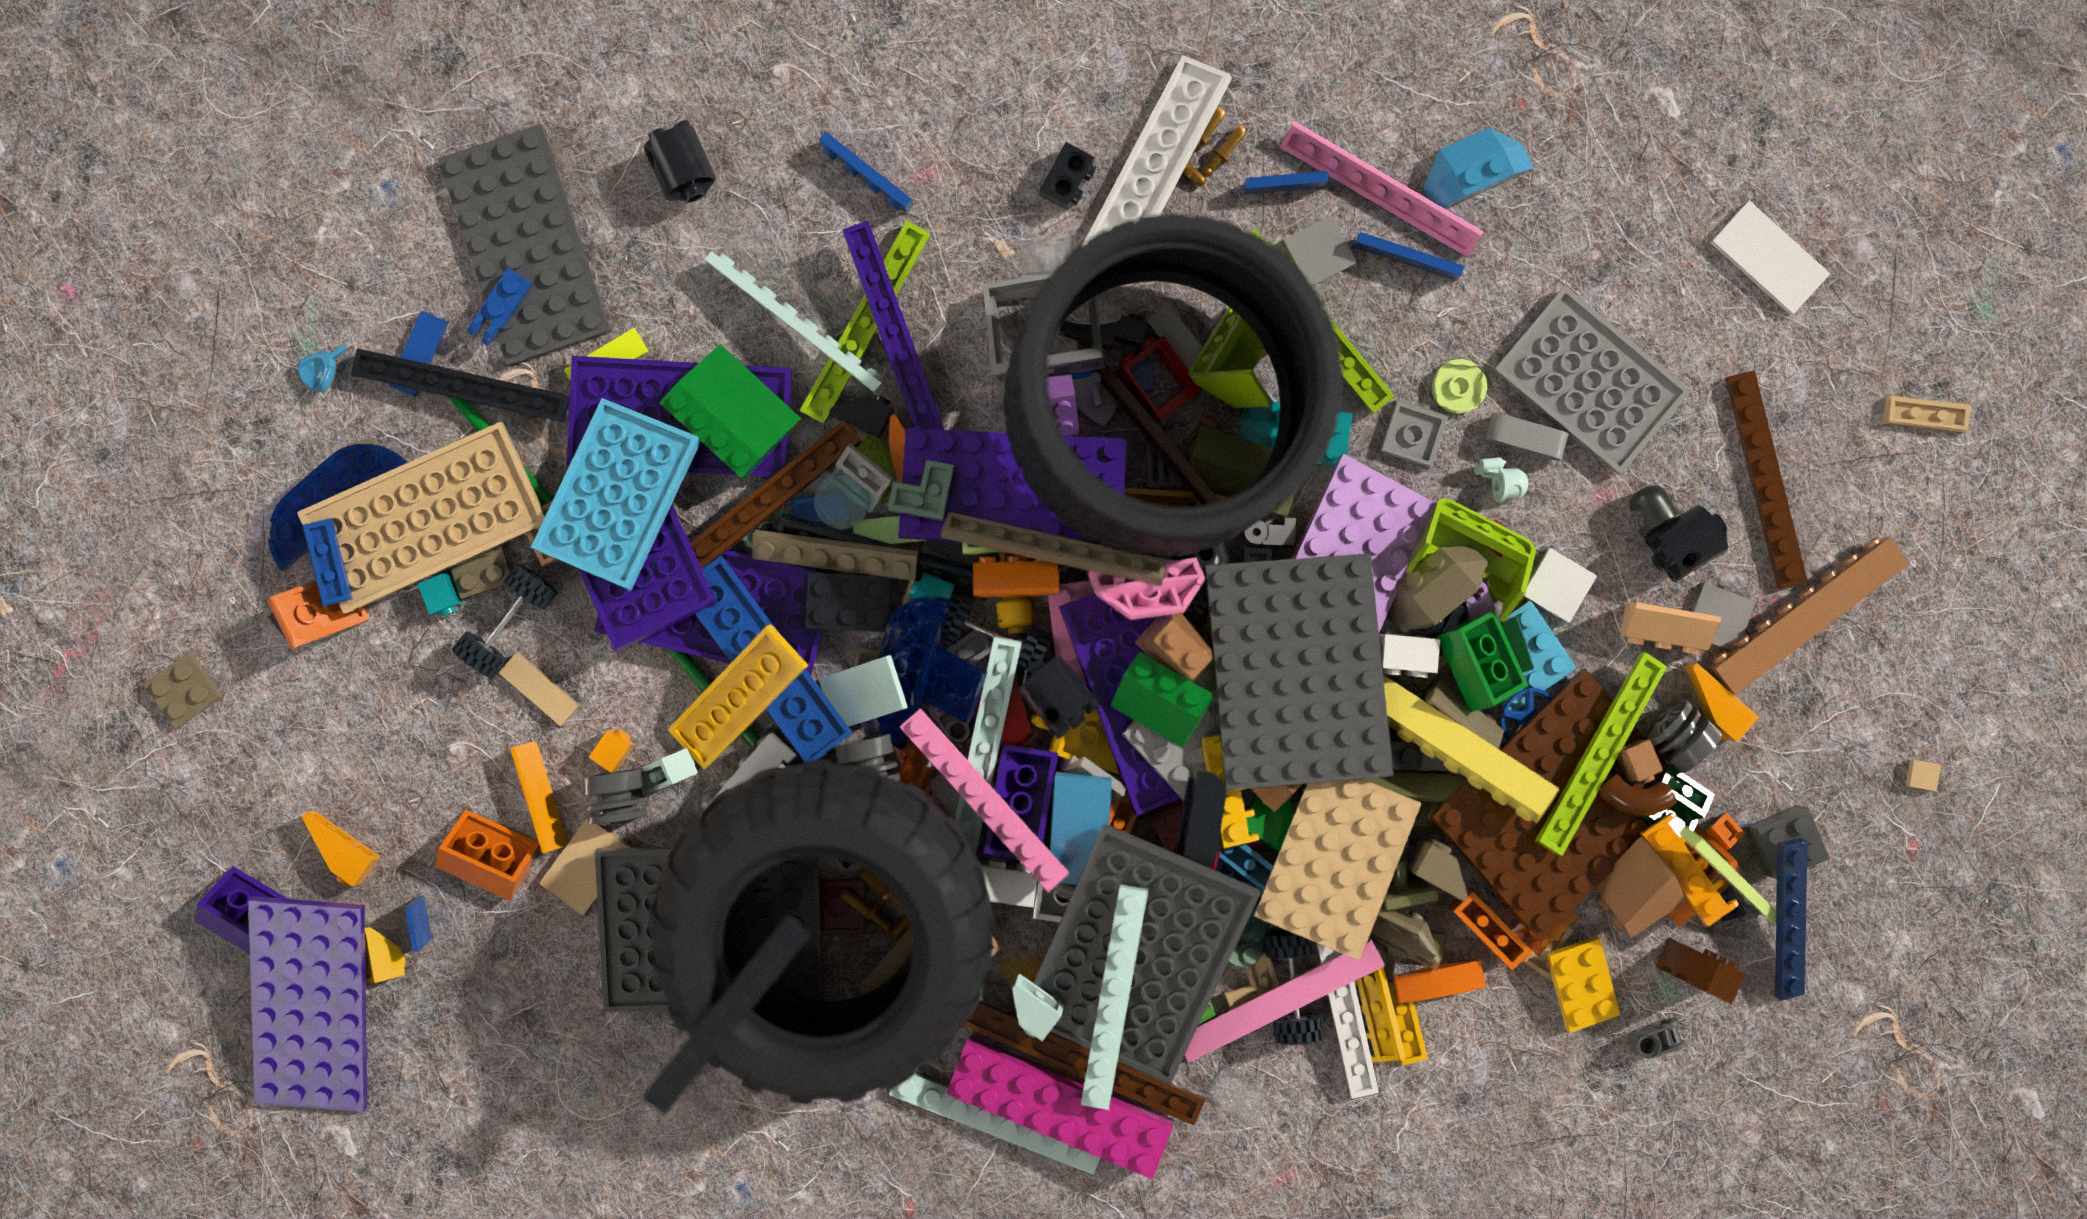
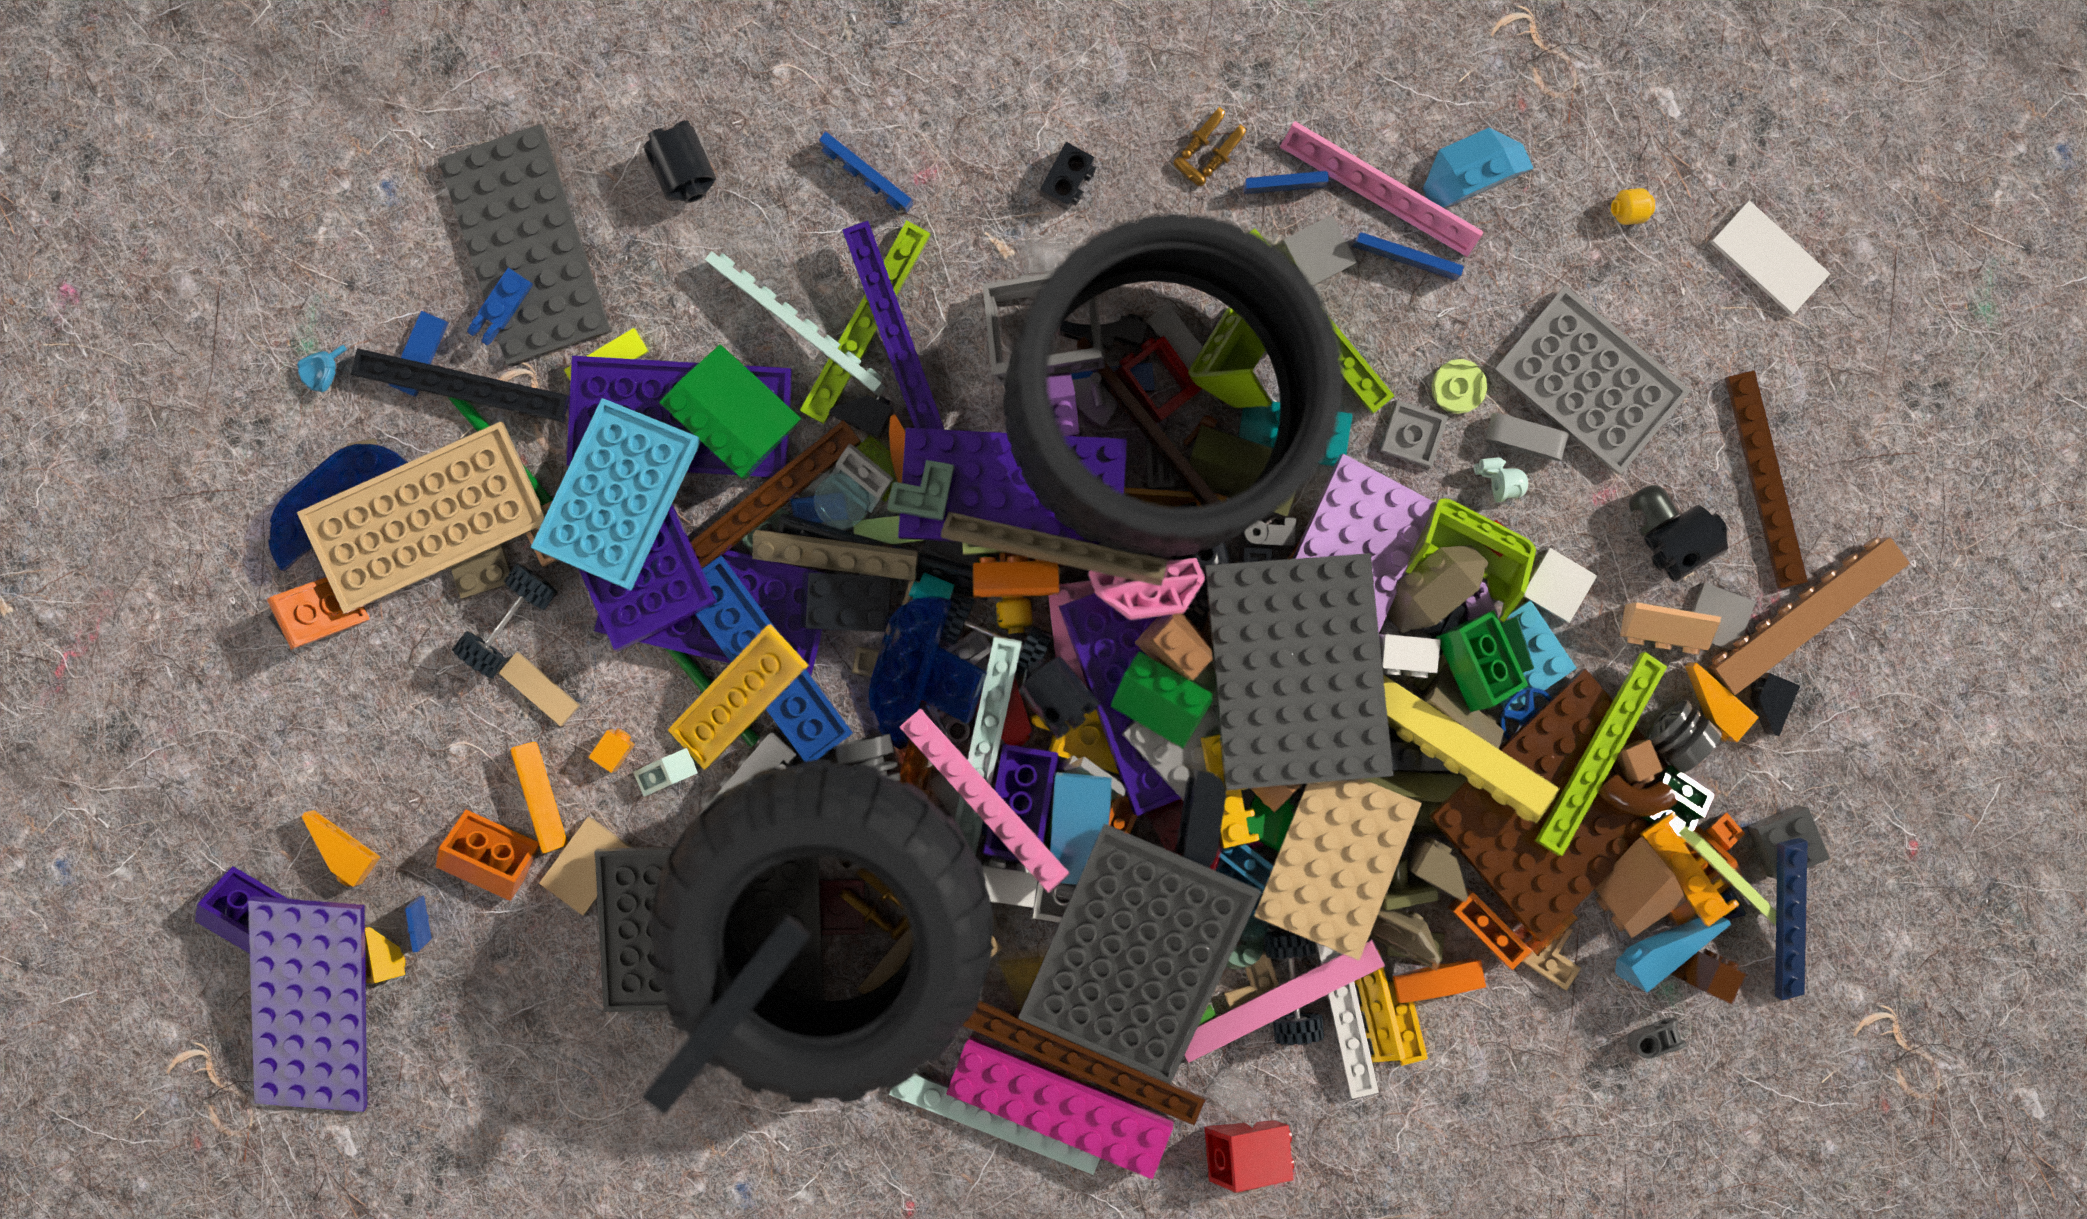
dark tan plate [143,653,223,729] -> none
blue tile [302,518,353,606] -> none
teal brick [417,573,463,618] -> none
dark grey wheel [582,769,647,826] -> none
light aqua tile [819,655,908,726] -> none
light aqua slope [1012,974,1064,1041] -> none
light aqua plate [1081,884,1148,1110] -> none
white plate [1083,55,1232,245] -> none
yellow plate [1546,936,1620,1033] -> none
tan tile [1883,395,1971,433] -> none
tan tile [1906,759,1941,791] -> none
none -> slope [1204,1120,1294,1193]
none -> yellow head [1611,188,1655,225]
none -> dark azure wedge [1615,917,1731,992]
none -> black slope [1750,673,1800,736]

